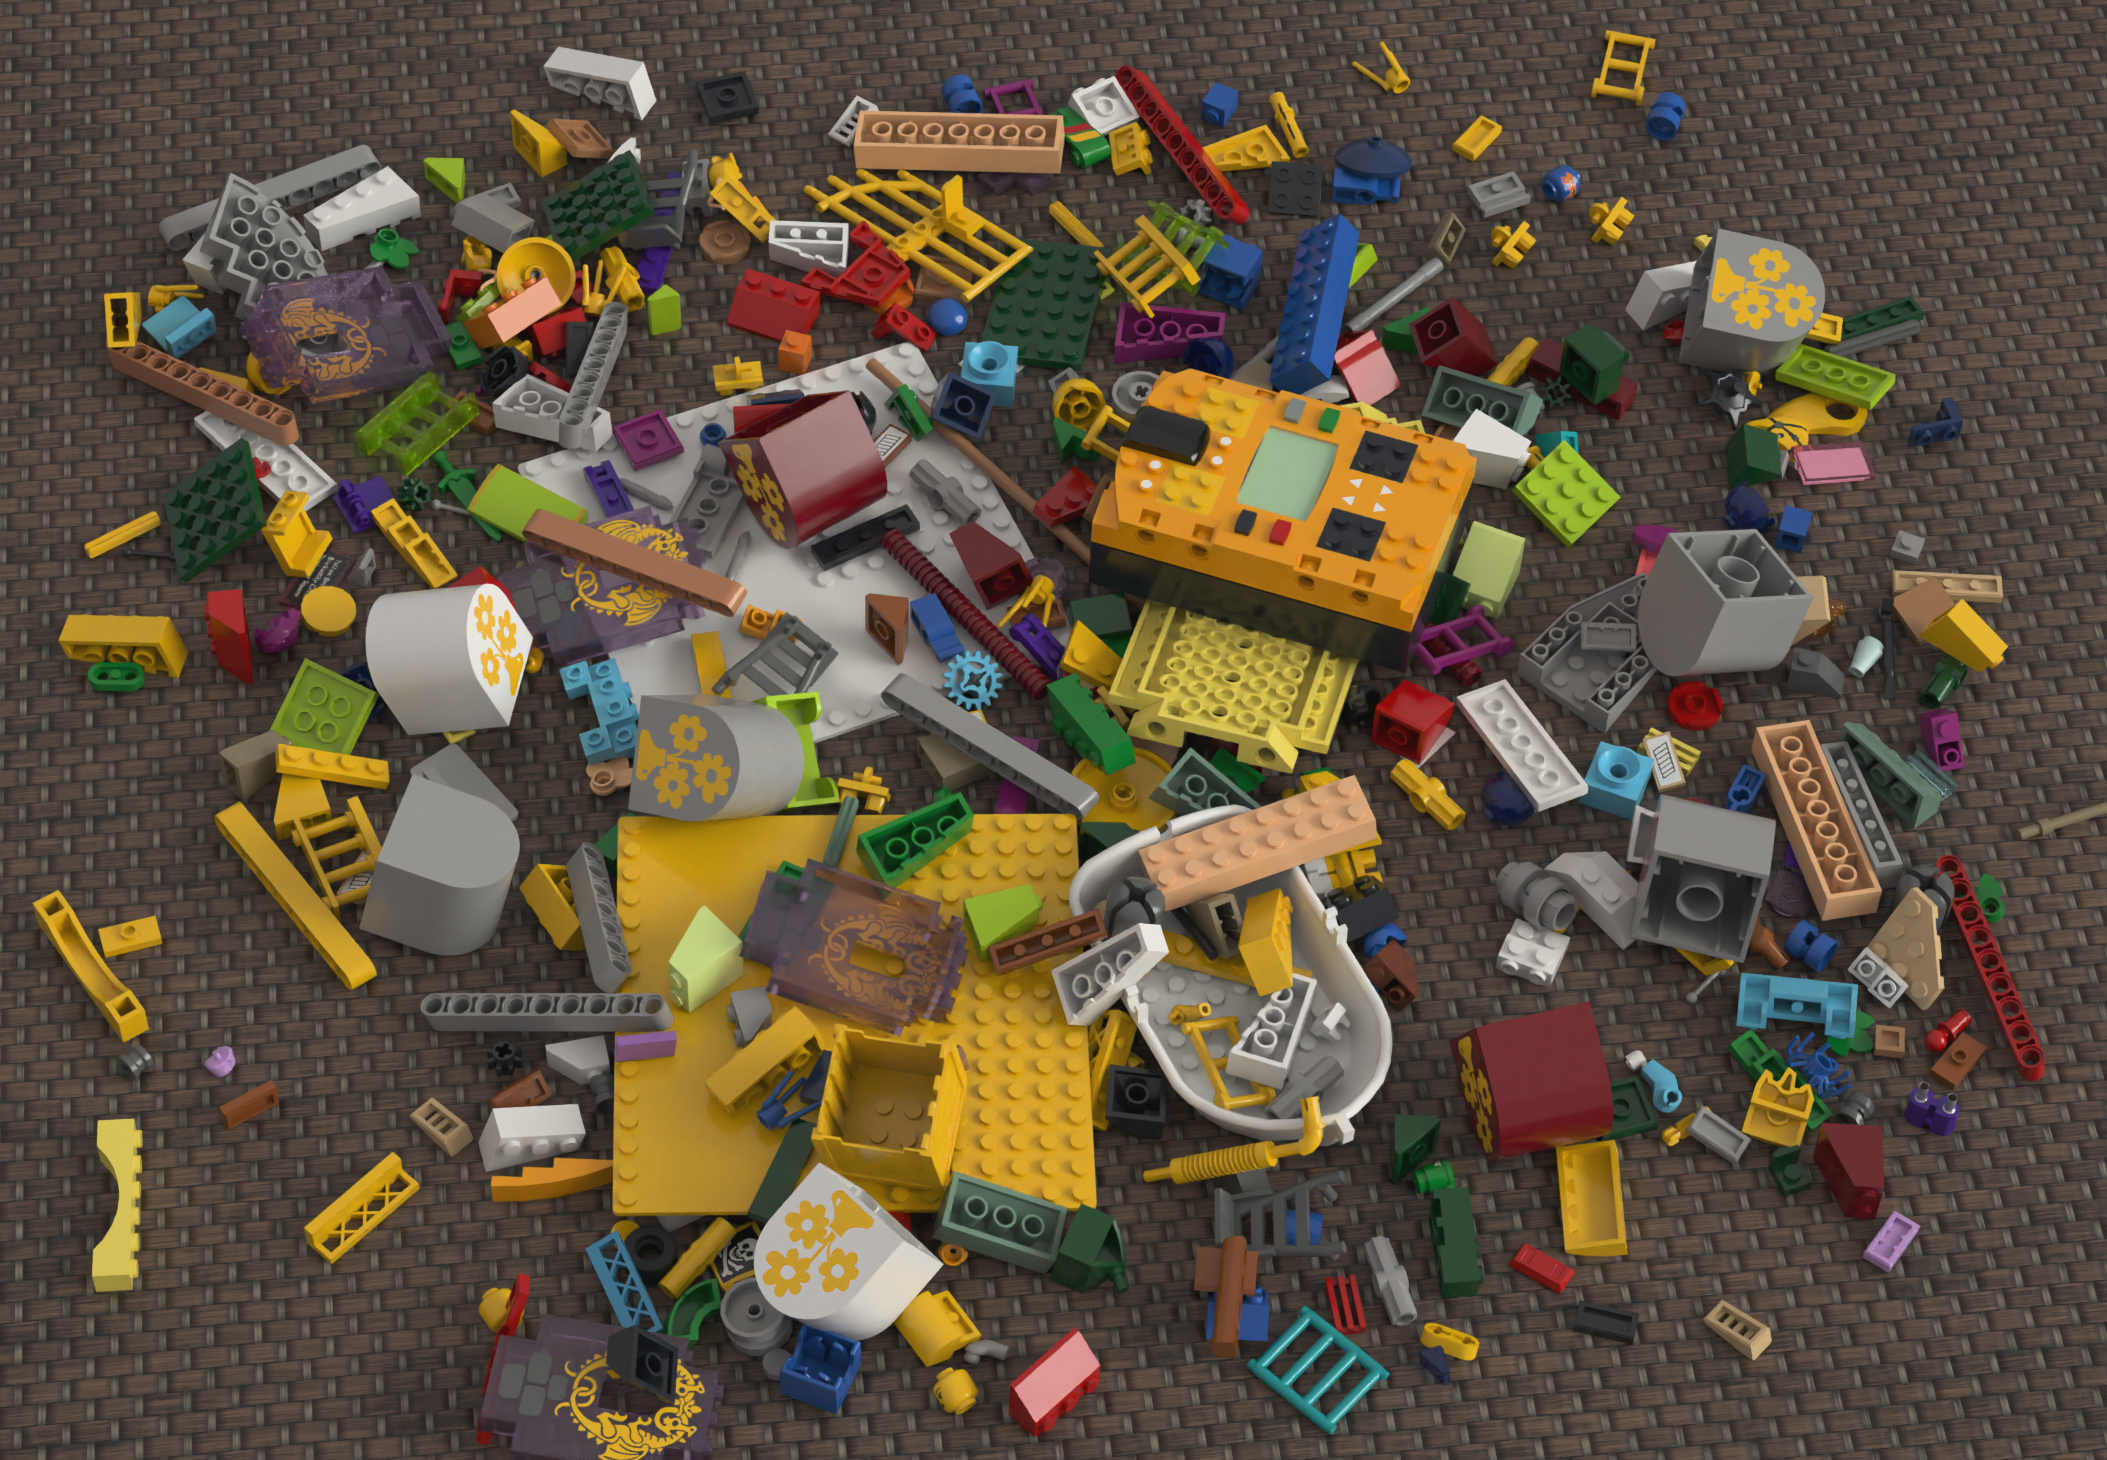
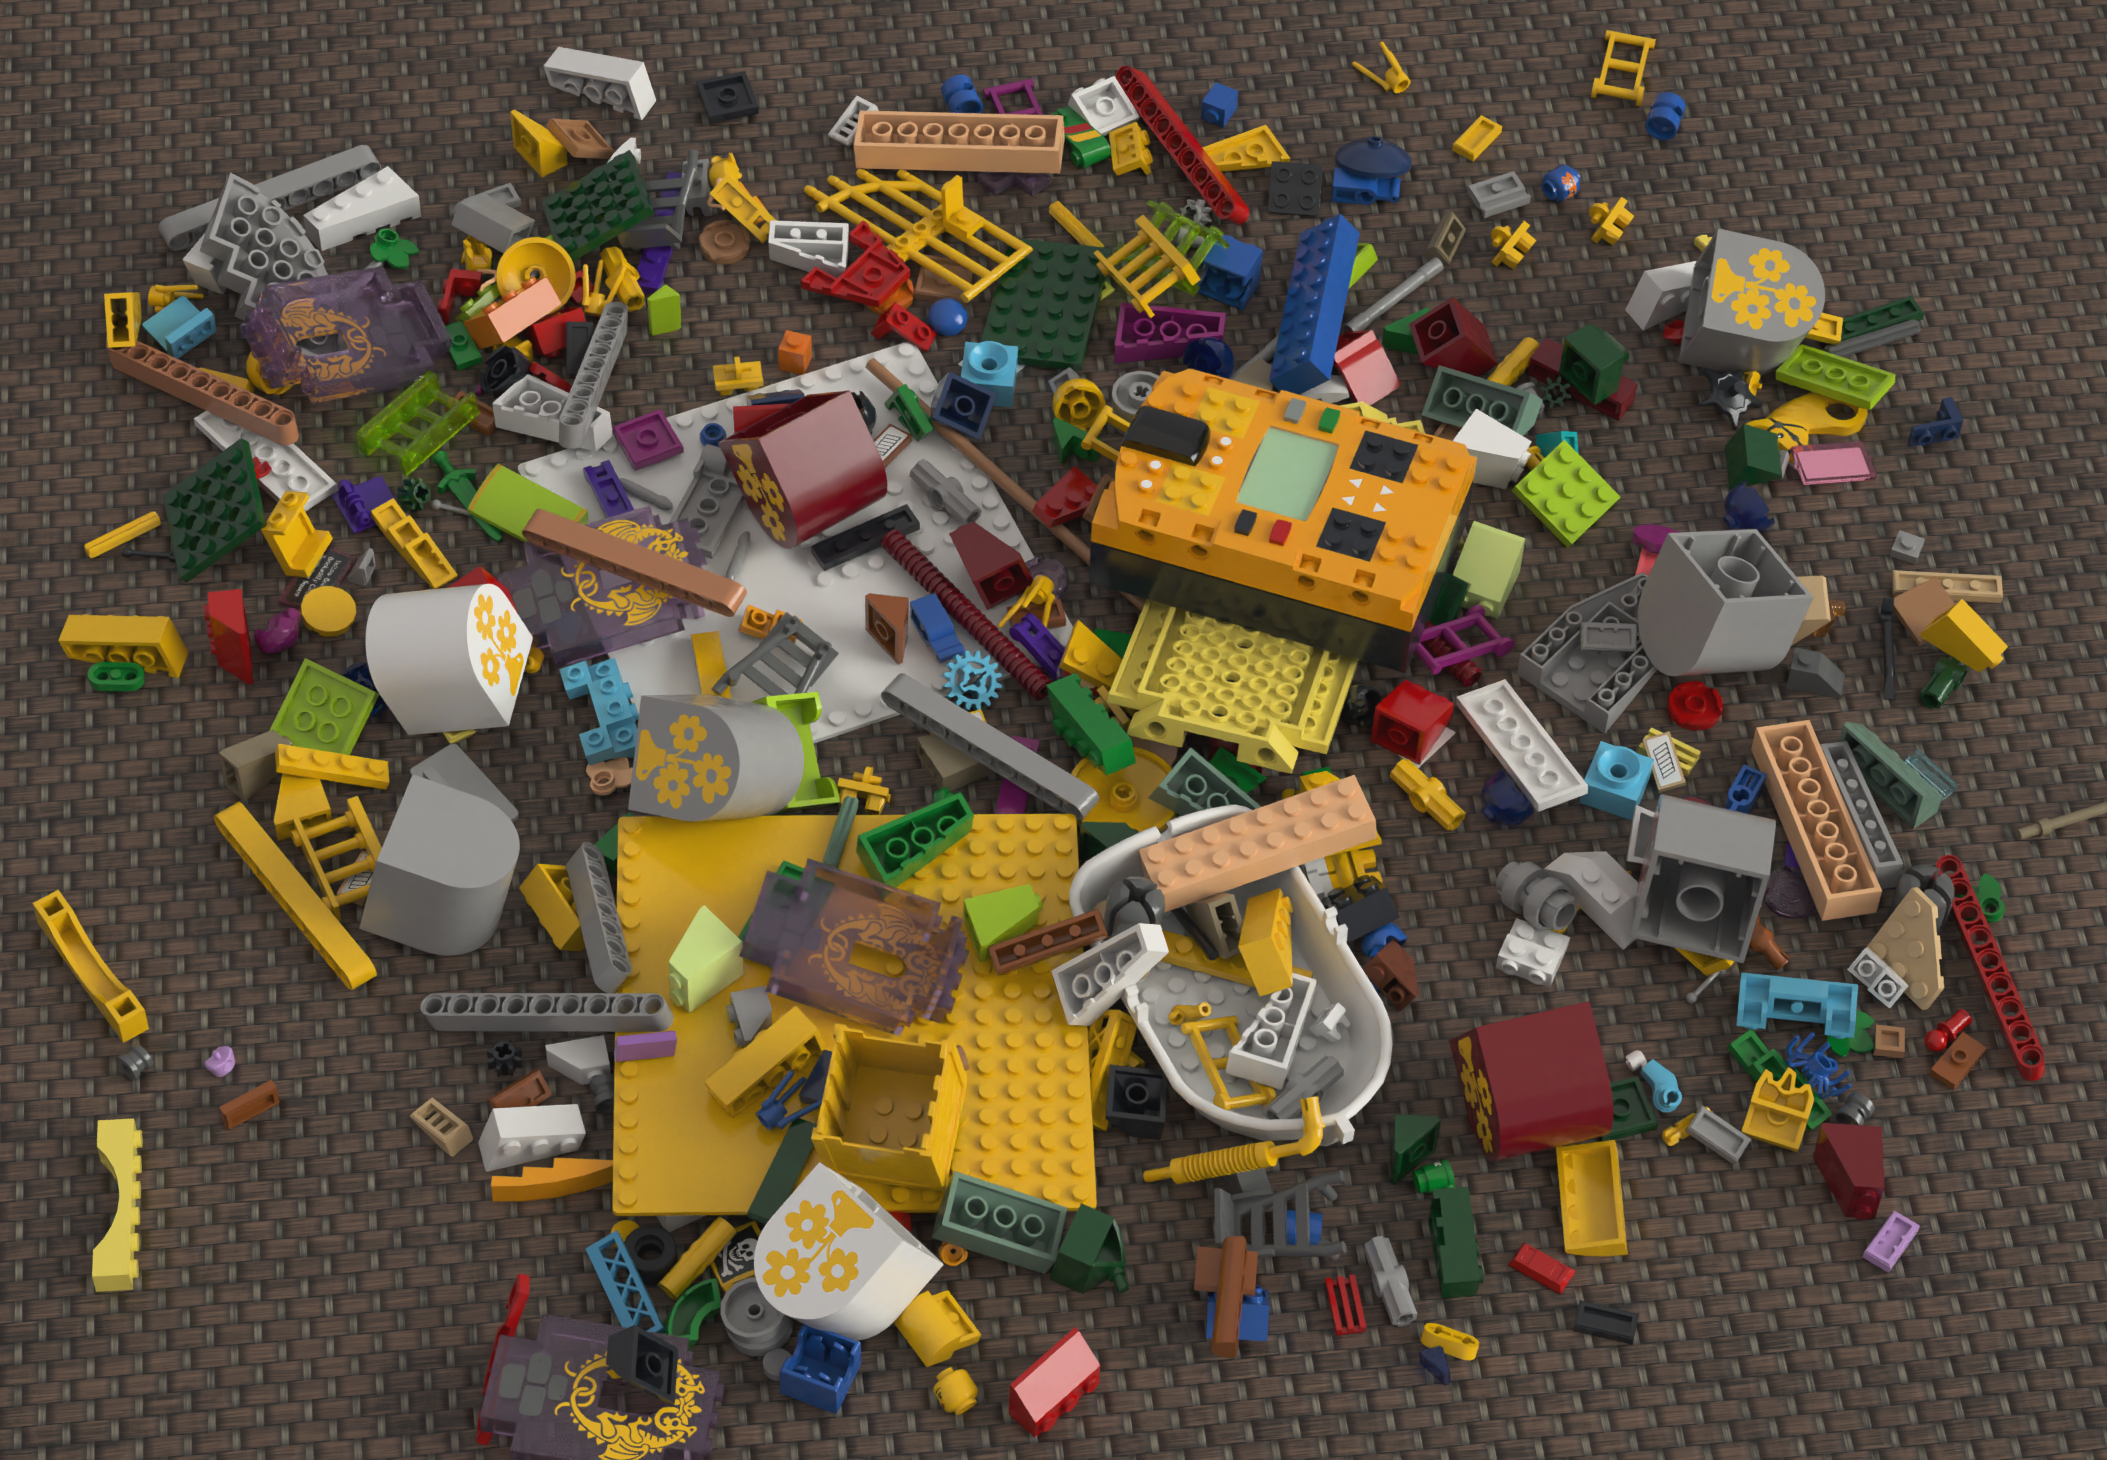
yellow plate [98,915,163,958] -> none
yellow fence [304,1152,420,1264] -> none
lime slope [423,158,466,203] -> none
yellow head [479,1288,524,1333] -> none
red slope [727,269,820,343] -> none
light grey arm [964,1339,1010,1364] -> none
dark green slope [1065,592,1132,639] -> none
teal bar [1246,1306,1389,1435] -> none
yellow pin [1269,92,1309,158] -> none
tan slope [1703,1300,1772,1360] -> none
dark green bracket [1768,1145,1812,1197] -> none
blue brick [1775,505,1812,553] -> none
blue wheel [1784,920,1839,973] -> none
light aqua cone [1848,636,1884,678] -> none
dark purple piece [1904,1082,1960,1136] -> none
magenta slope [1919,708,1965,772] -> none

